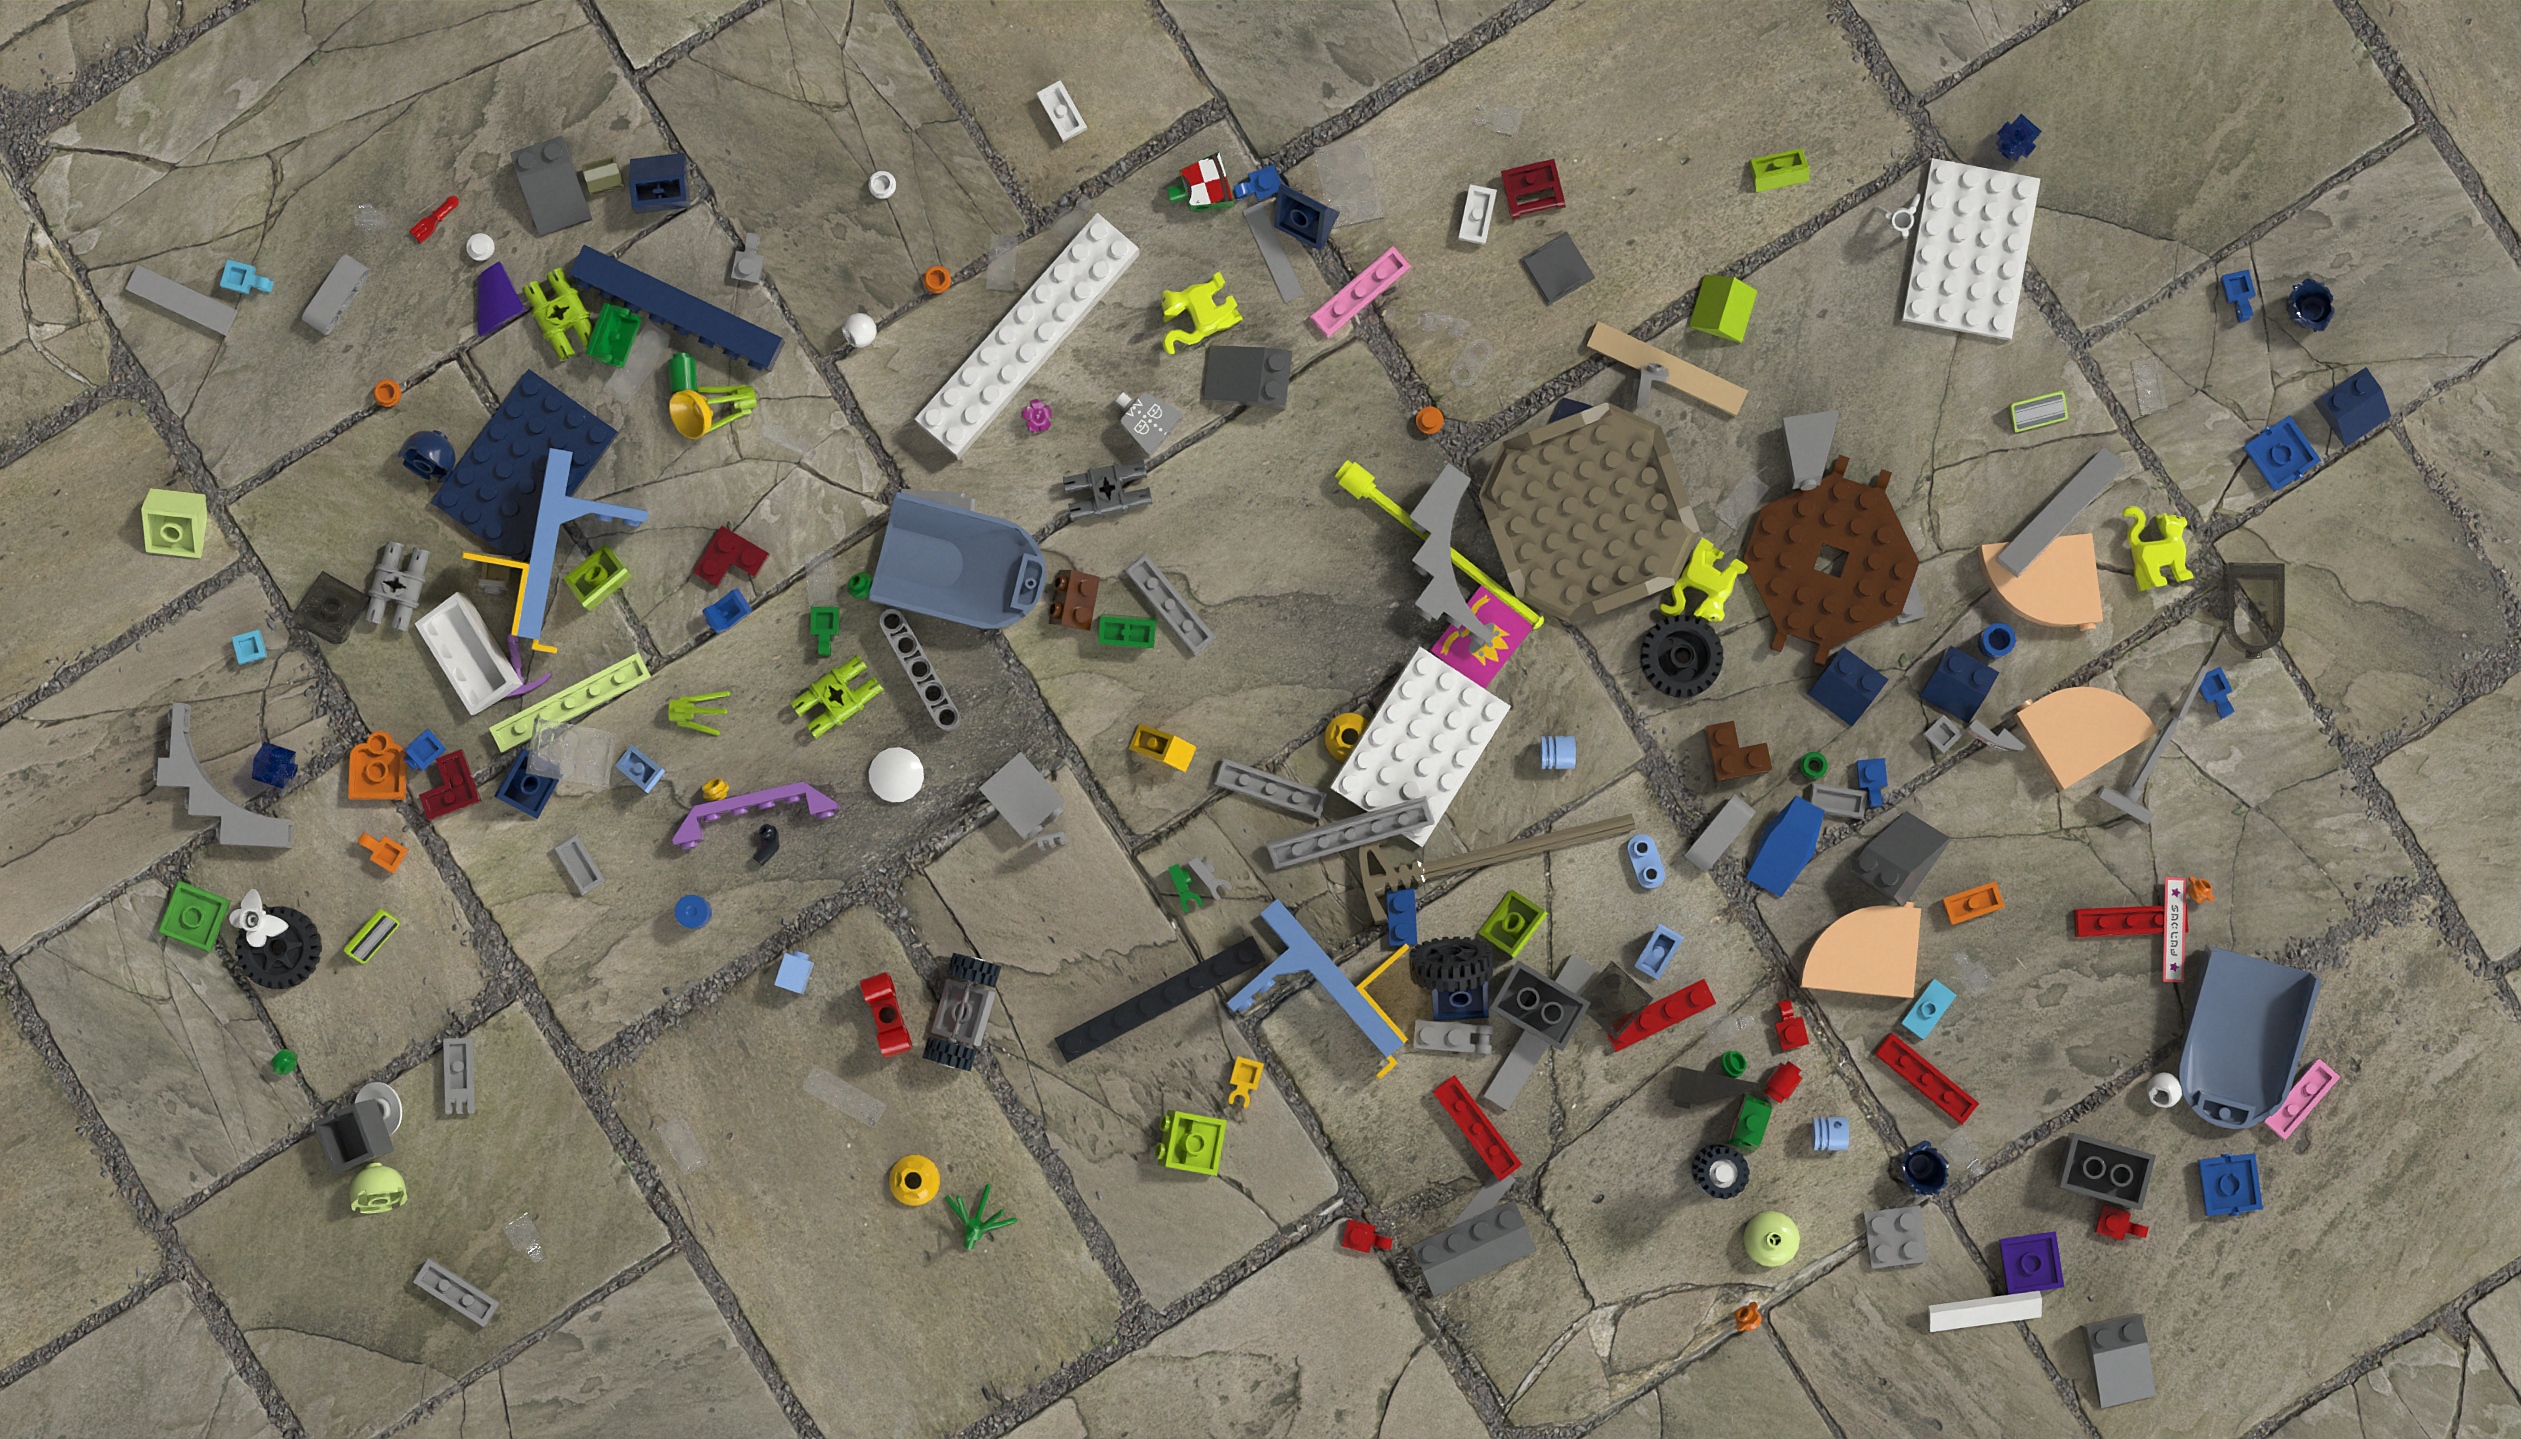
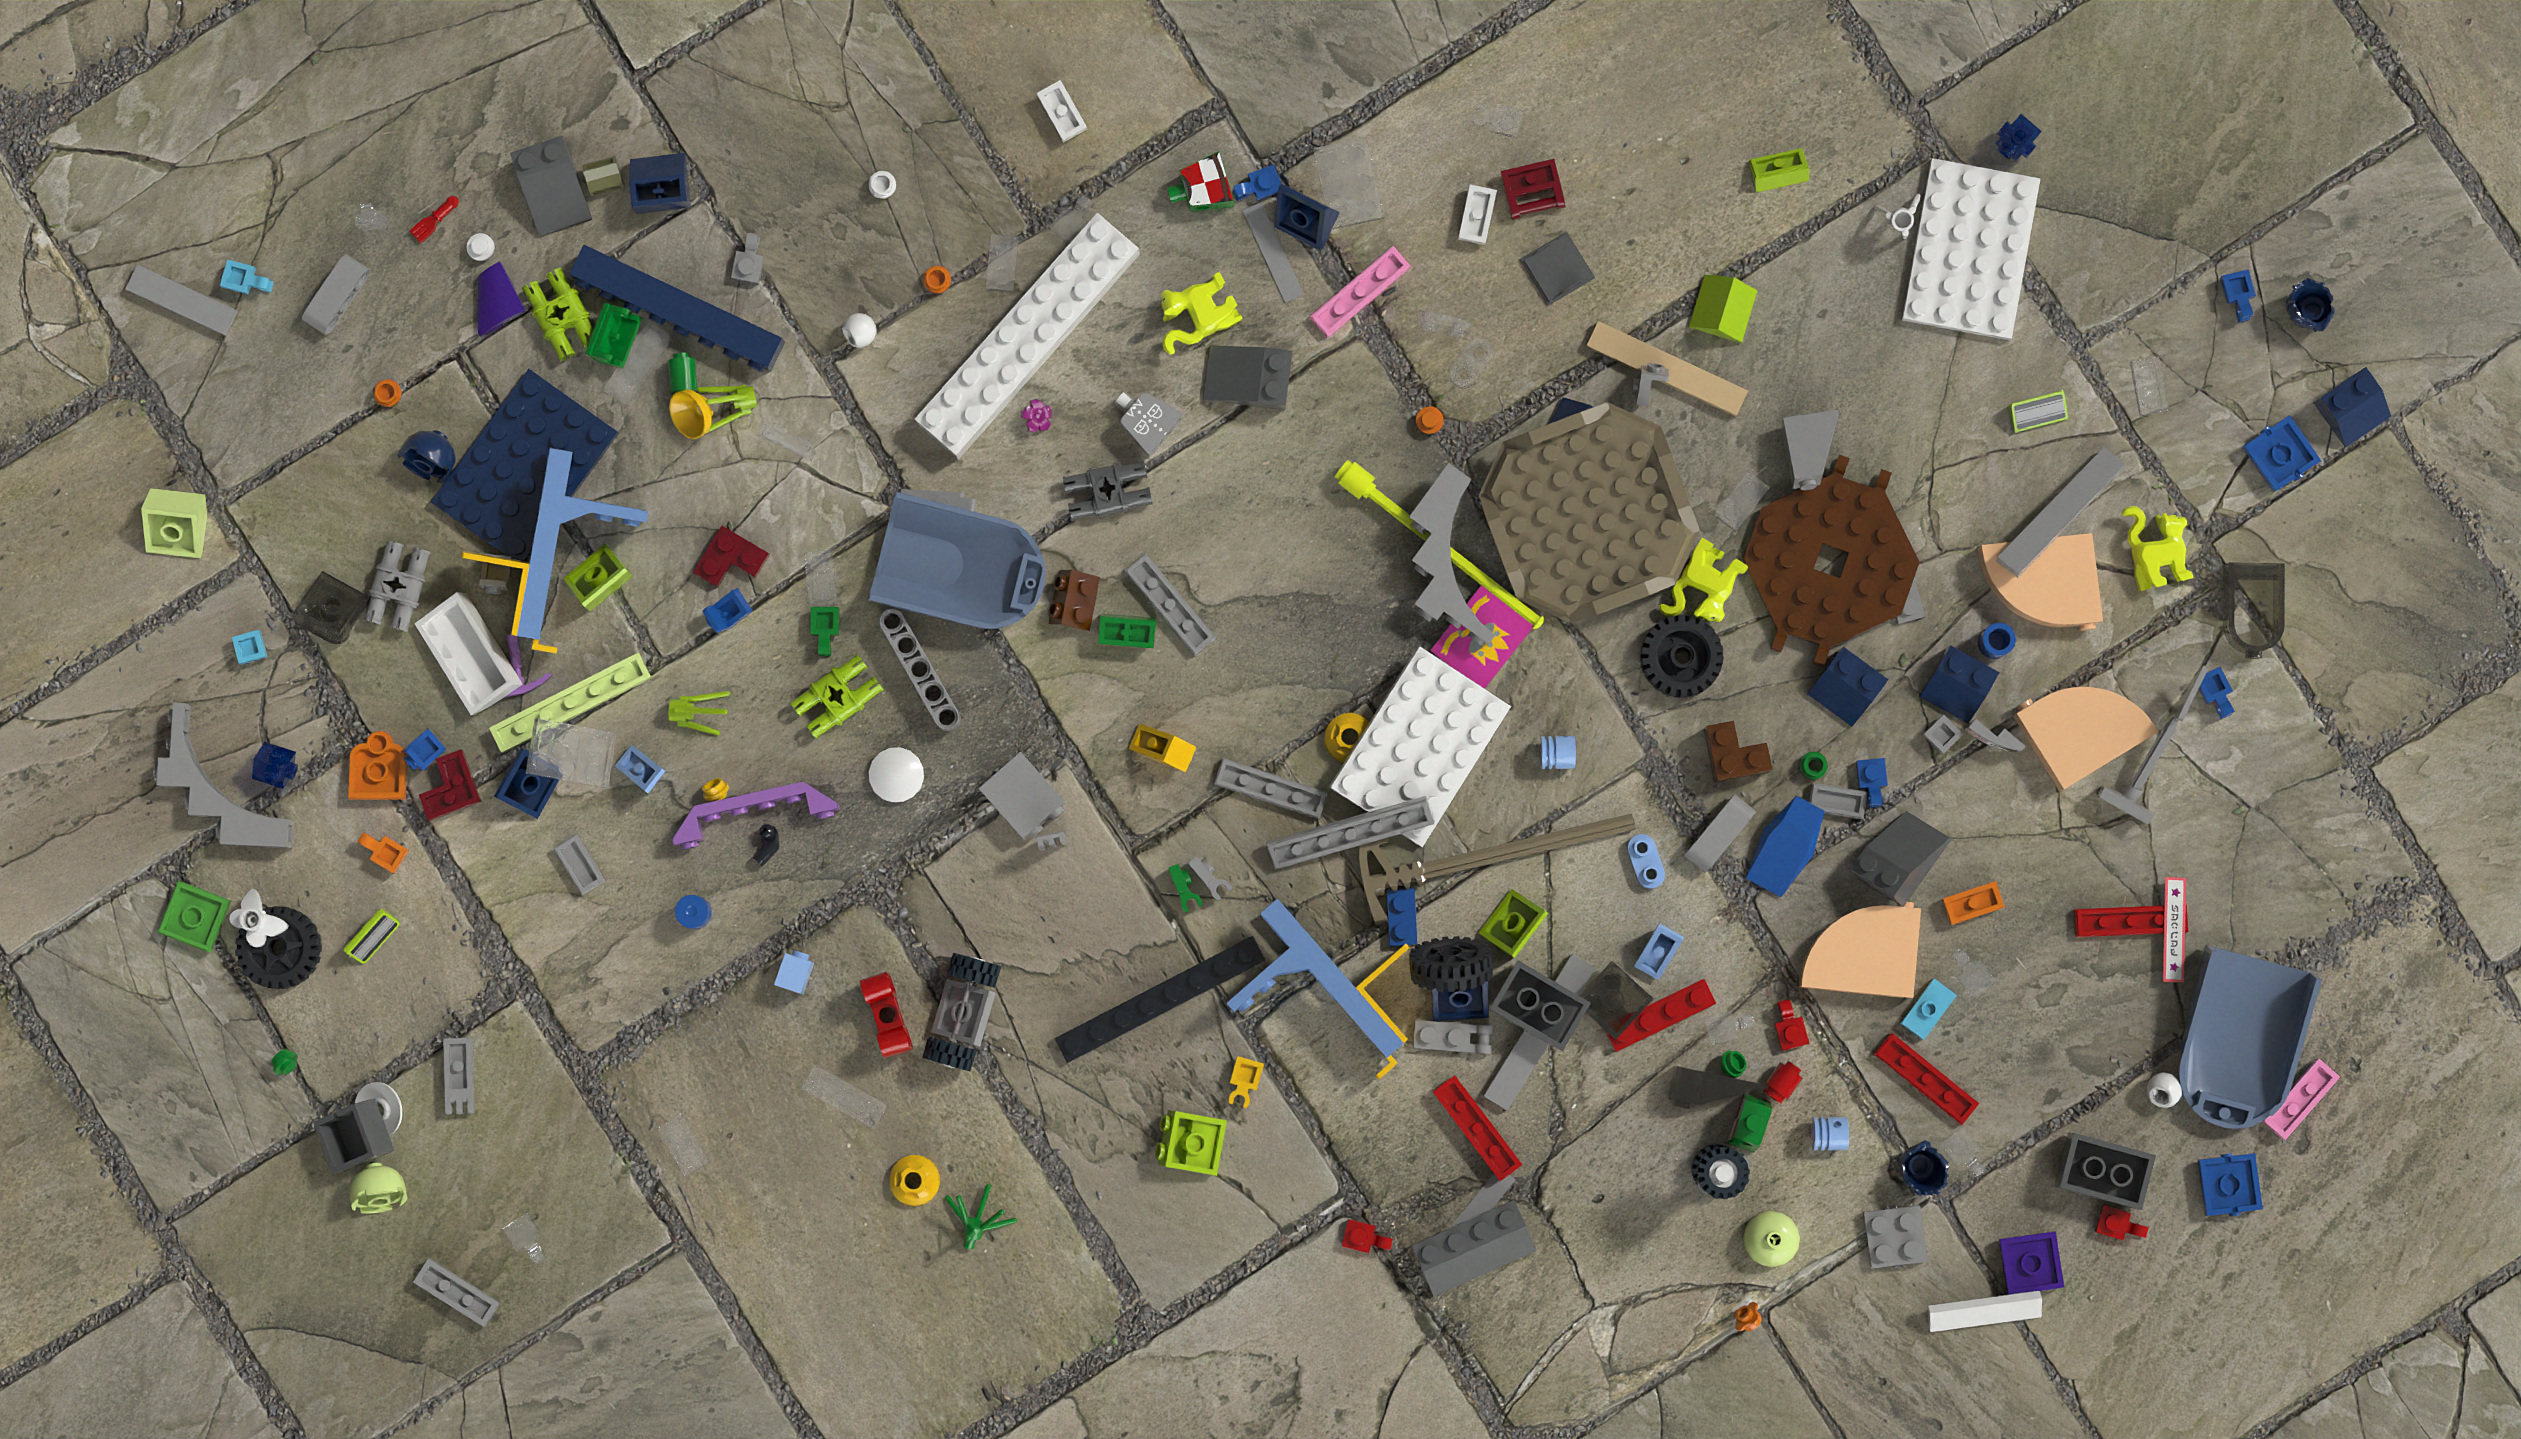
green plate [847,572,873,599] -> none
slope [2080,1313,2156,1409] -> none
orange plate [2186,876,2215,904] -> none

